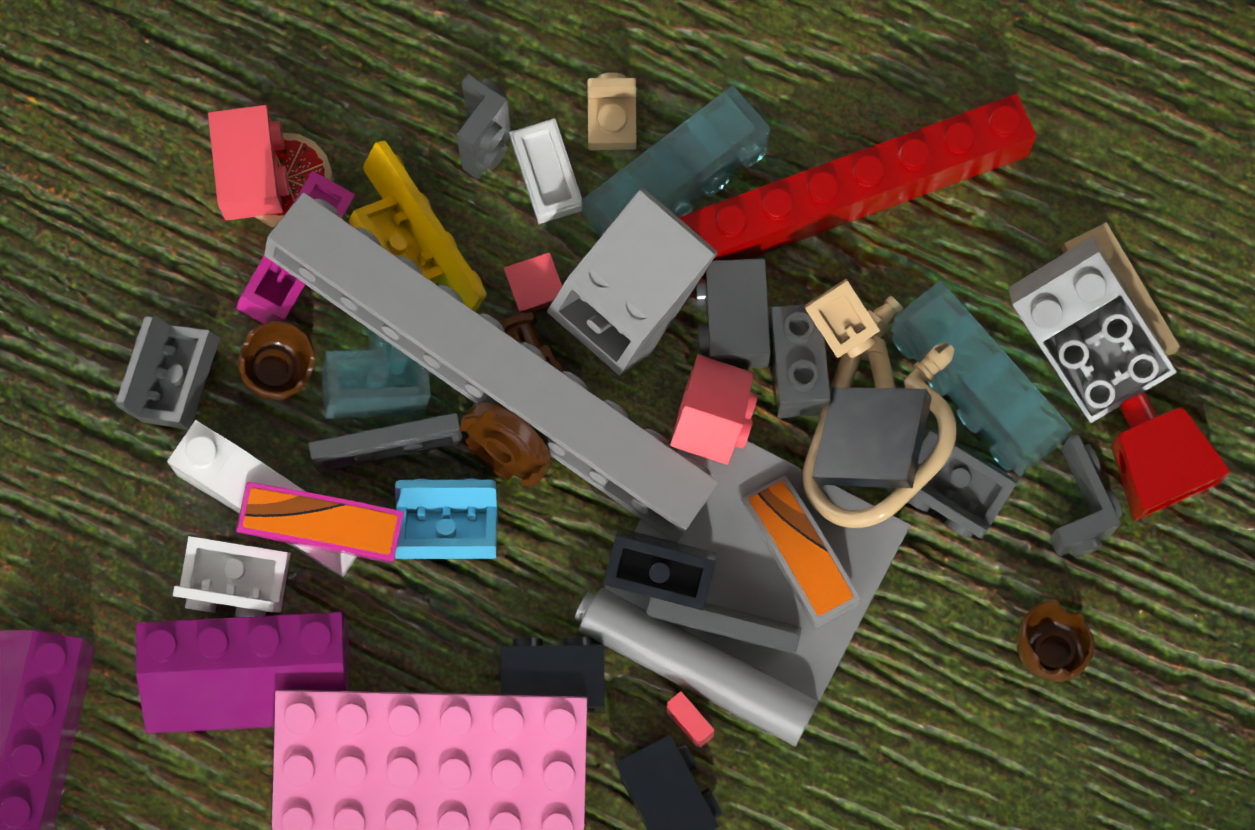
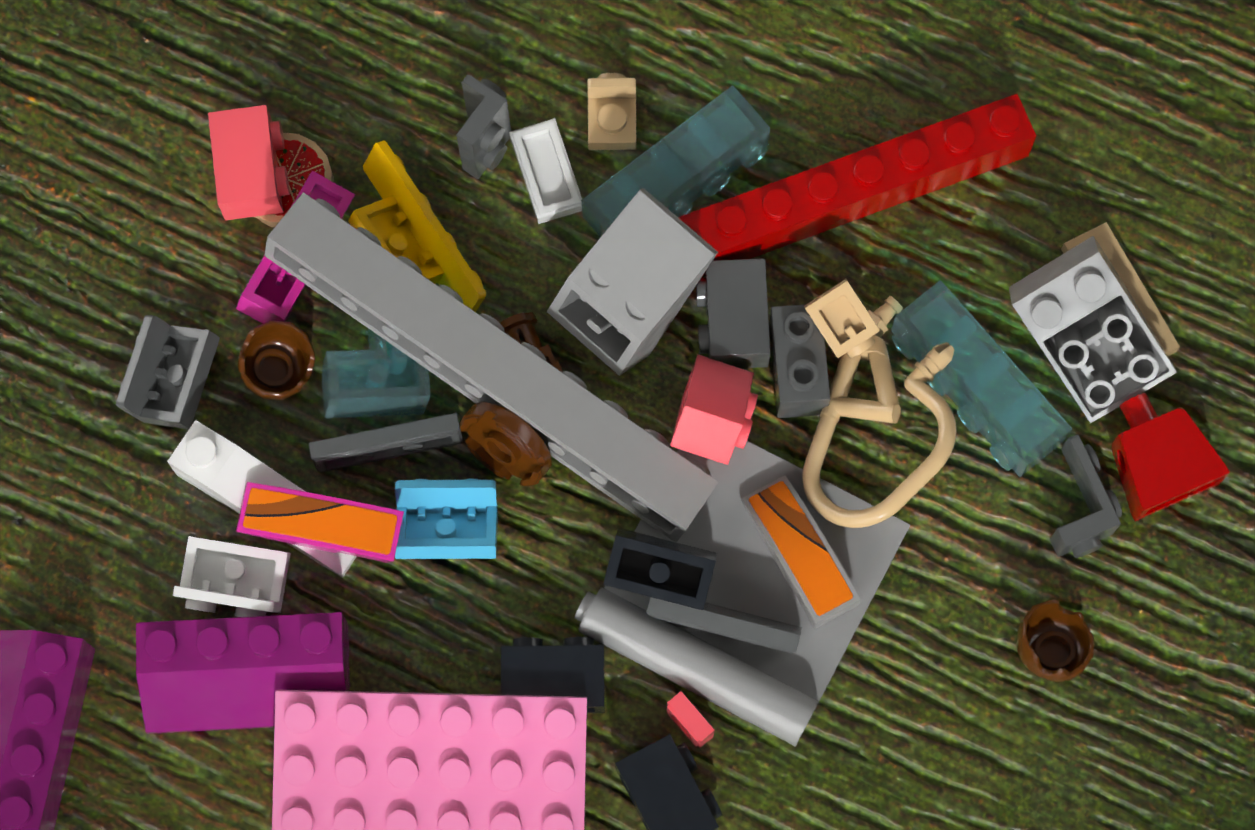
coral tile [504,252,562,314] -> none
black tile [812,387,932,488] -> none
dark grey bracket [908,428,1018,538] -> none

